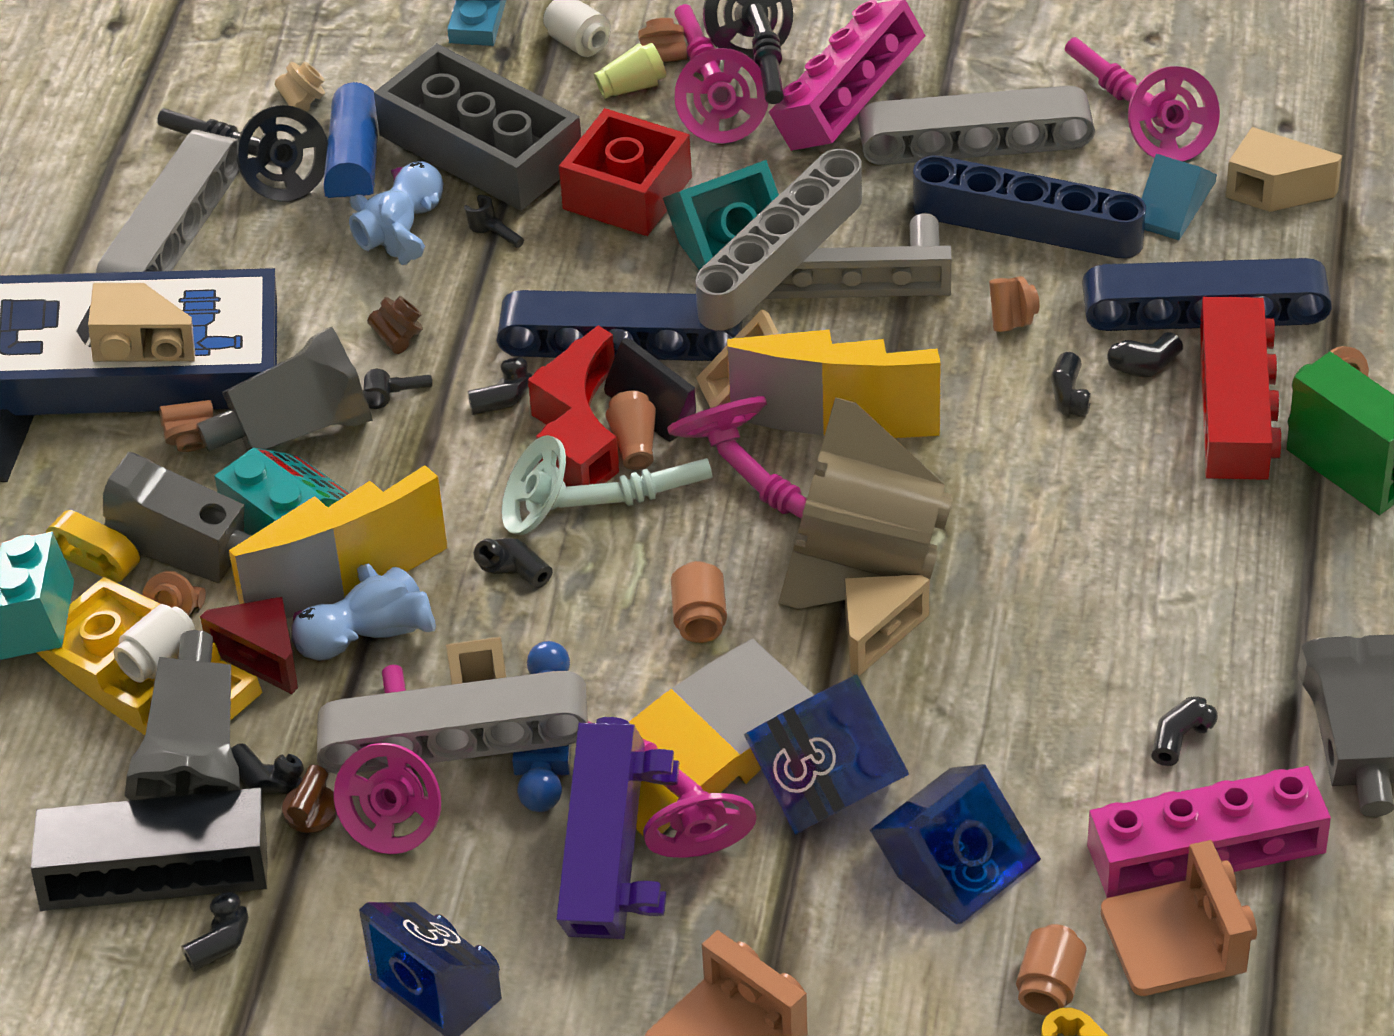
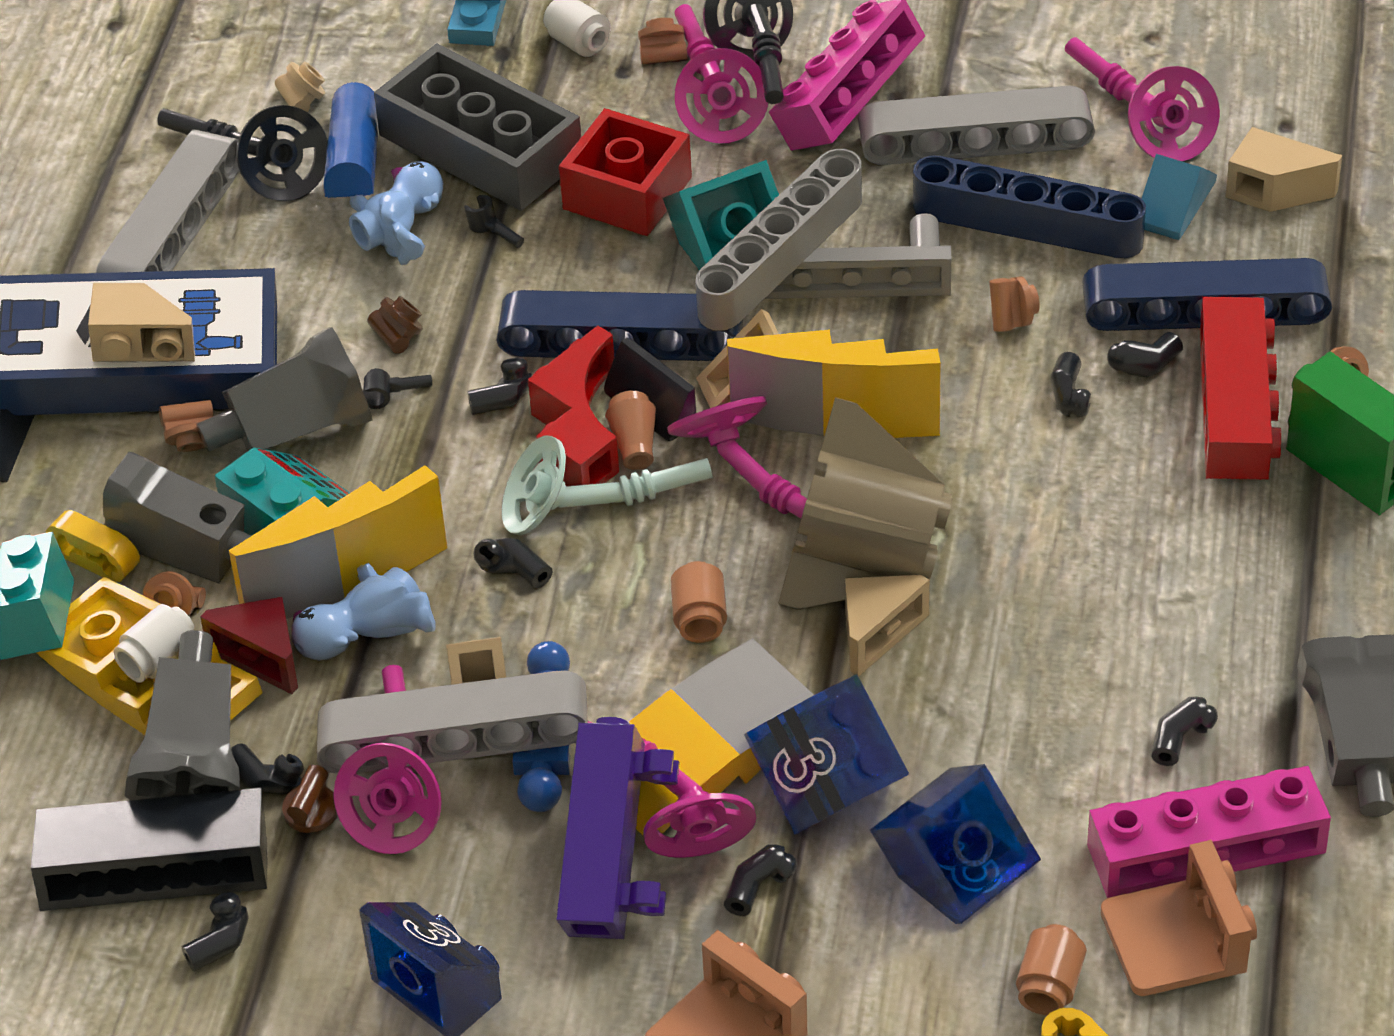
yellowish green cone [594,43,667,99] -> none
none -> black arm [724,844,797,916]

